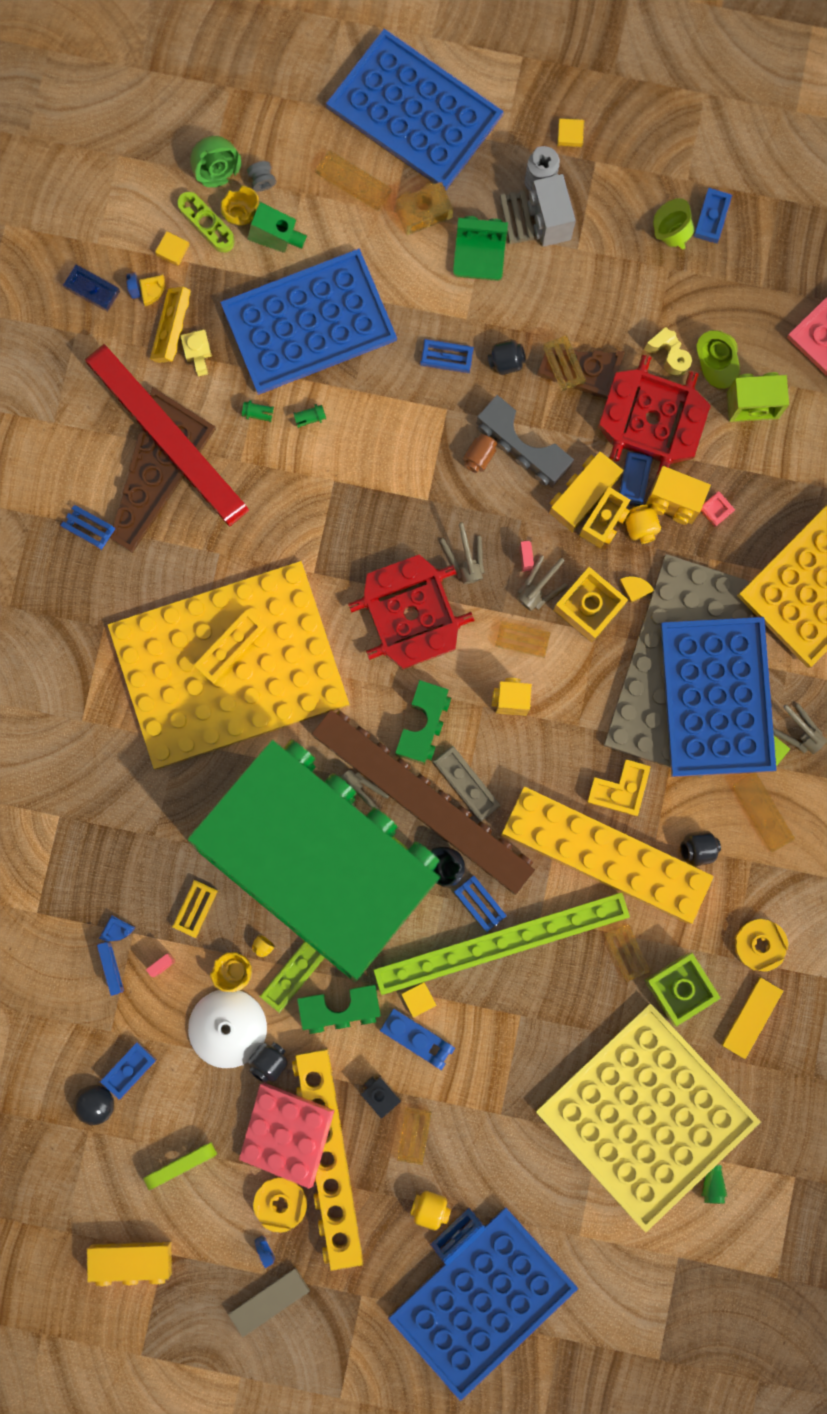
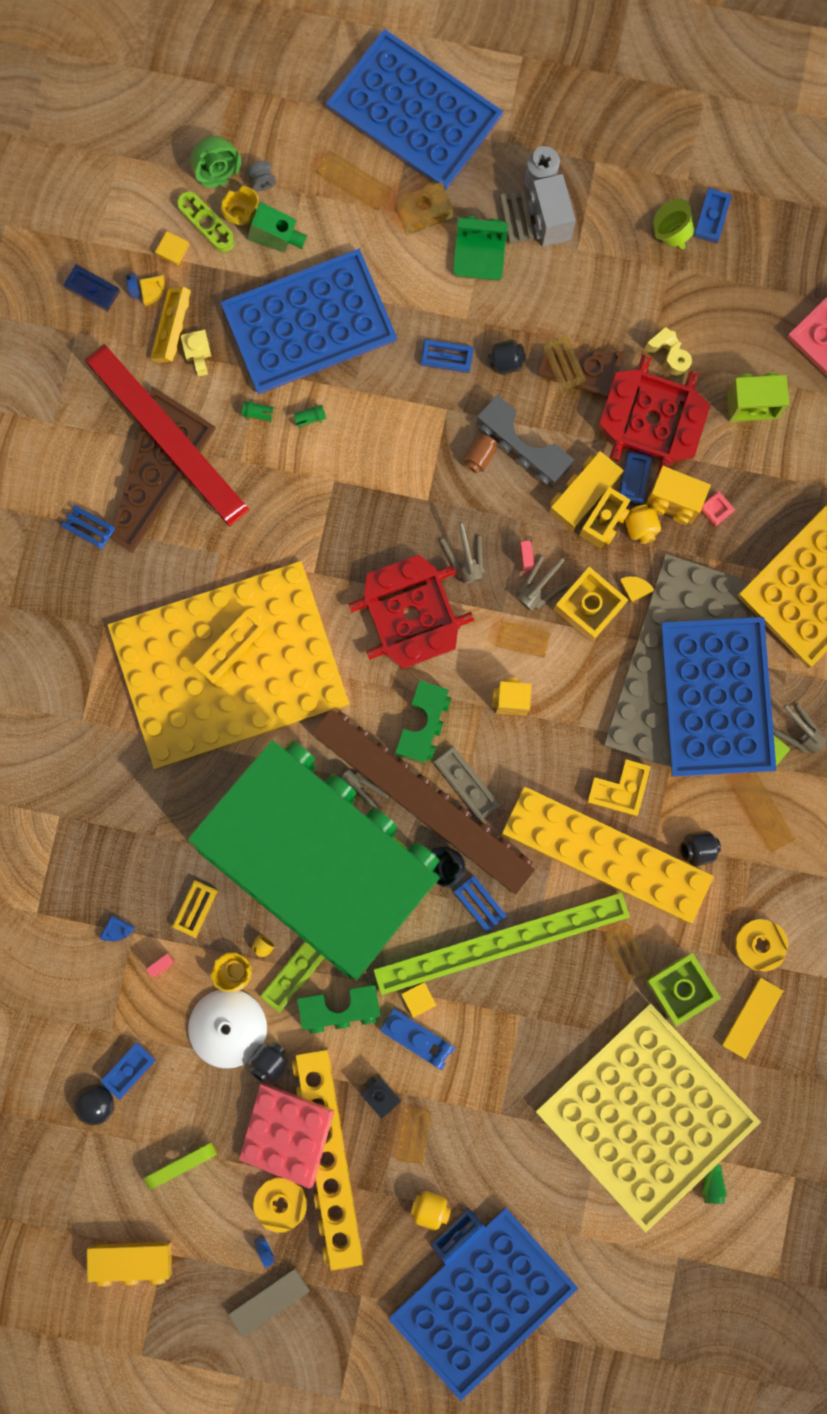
blue tile [97,942,124,996] -> none
yellow tile [558,119,584,147] -> none
lime piece [697,330,740,389] -> none

